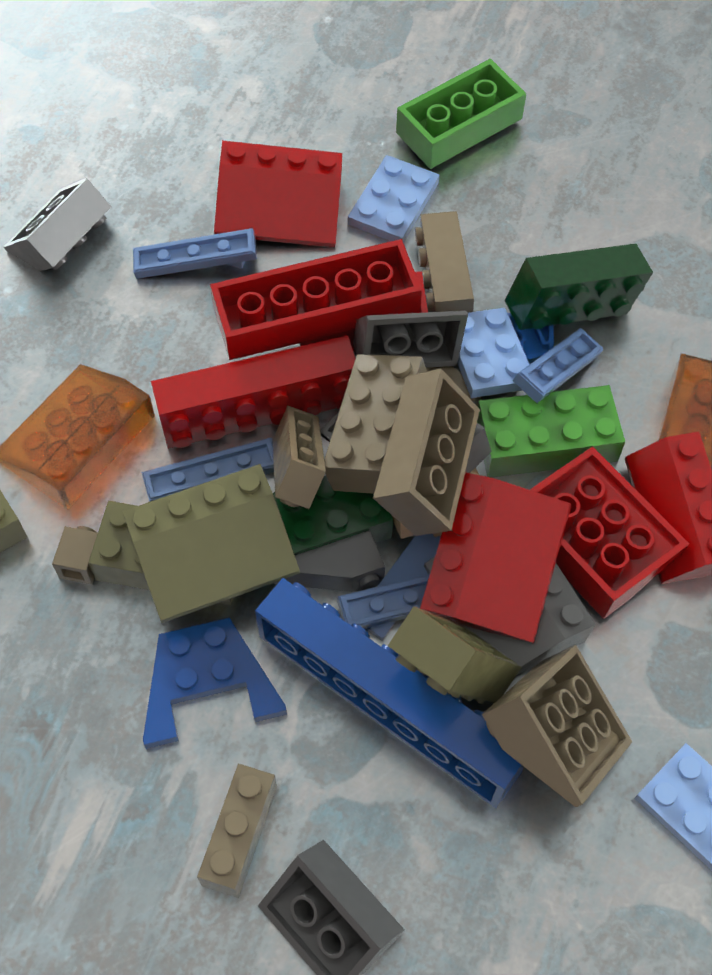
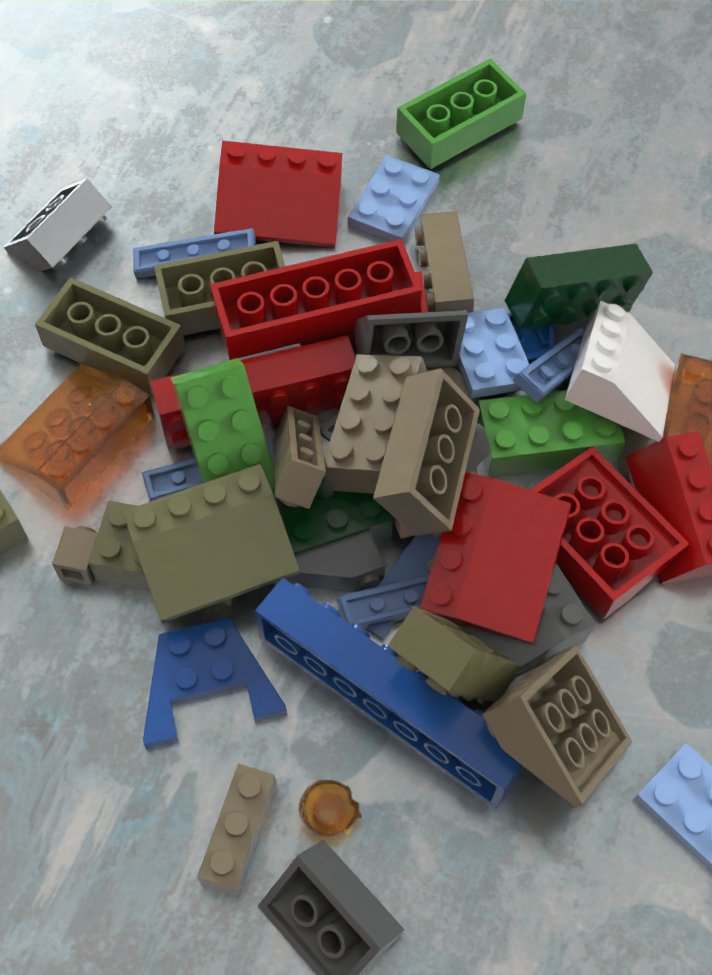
none -> olive brick [35,277,185,396]
none -> olive brick [154,241,285,336]
none -> bright green brick [171,358,275,493]
none -> clear orange hair [298,779,362,838]
none -> white slope [565,301,675,442]

